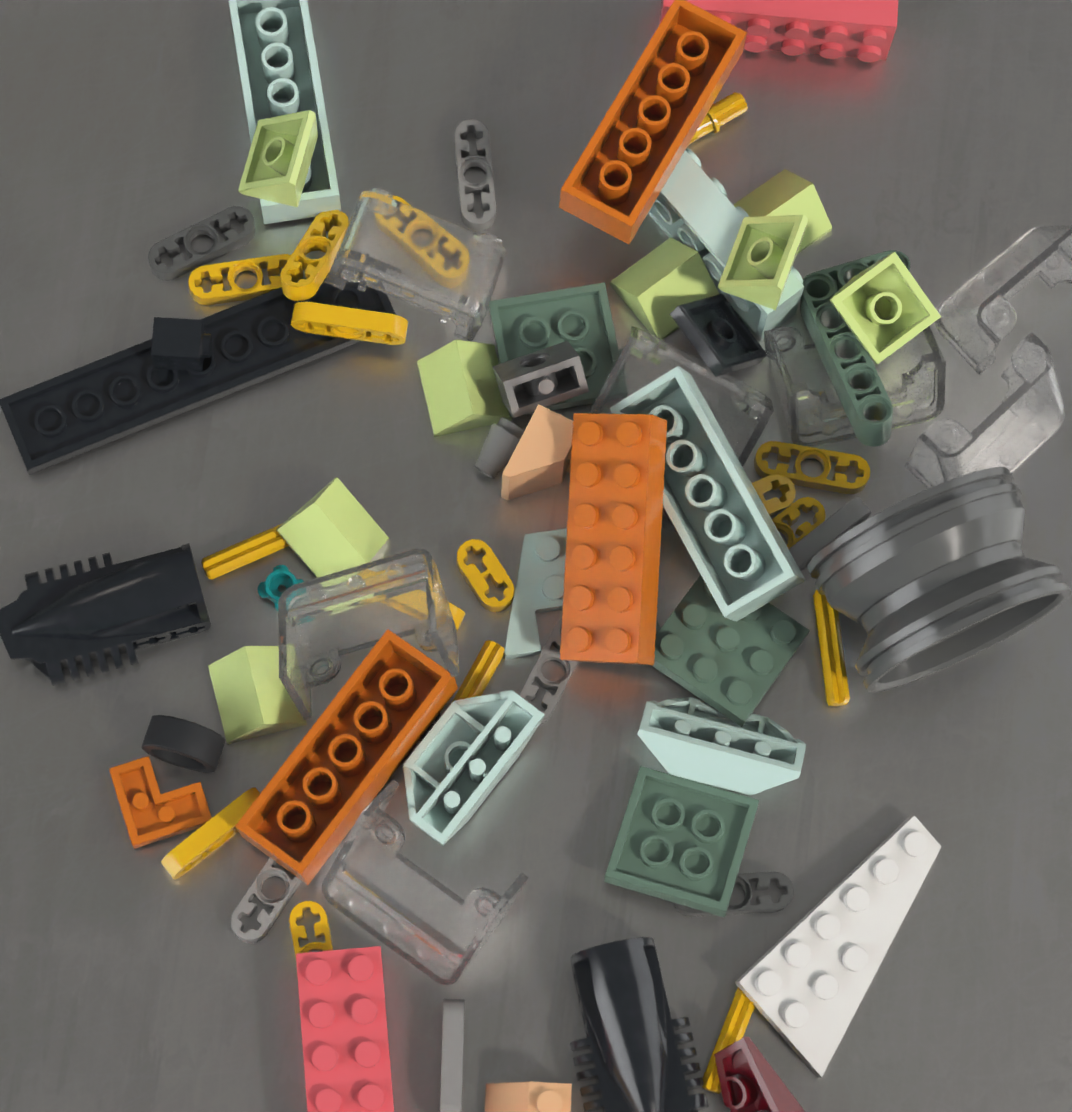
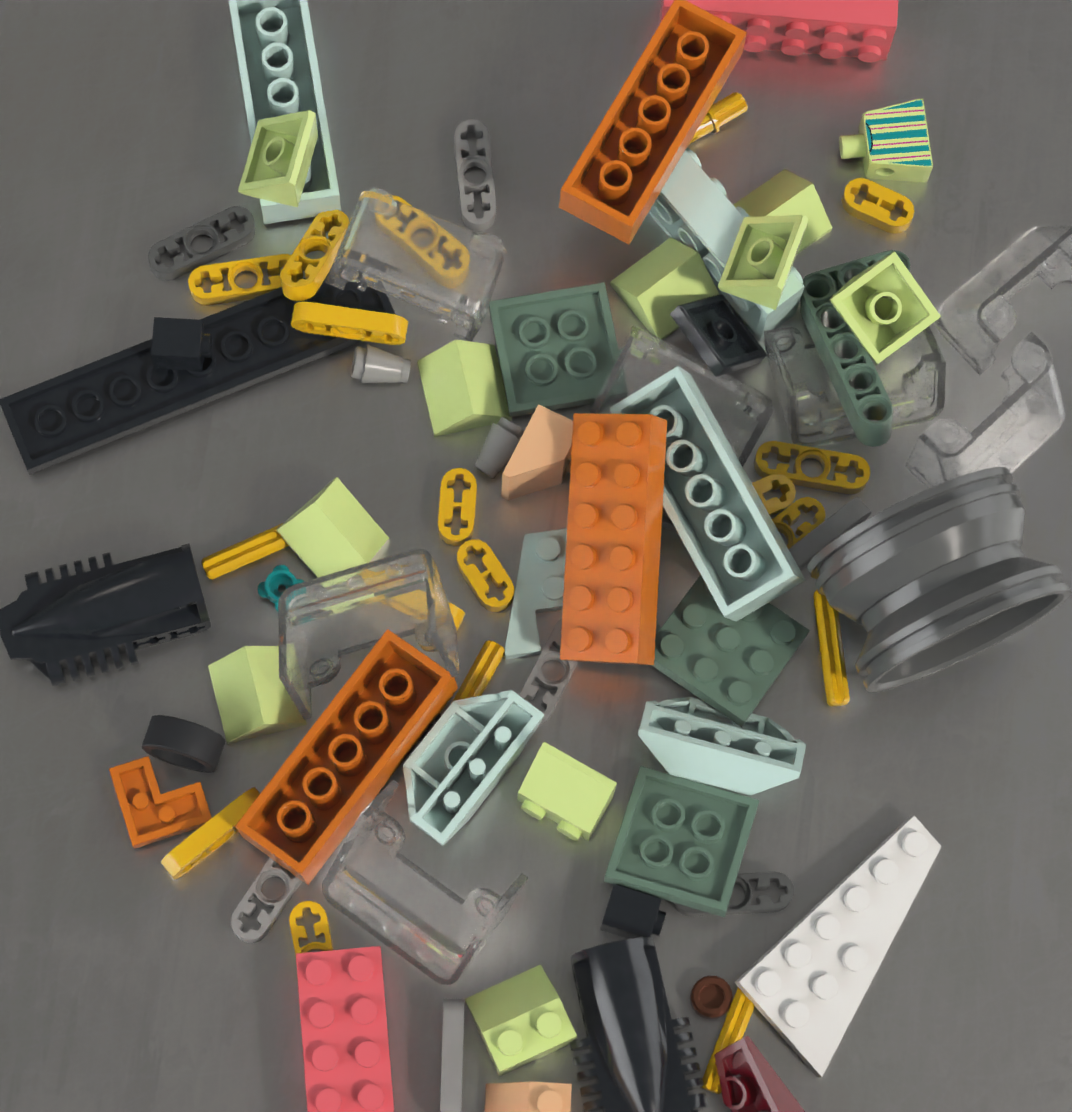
flat silver brick [492,341,589,418] -> none
none -> light grey cone [351,344,411,383]
none -> yellow beam [438,468,477,546]
none -> yellowish green slope [465,964,577,1077]
none -> yellowish green slope [517,742,617,841]
none -> black brick [600,884,666,939]
none -> copper tile [690,976,733,1019]
none -> yellowish green torso [839,99,933,182]
none -> yellow beam [842,178,914,234]

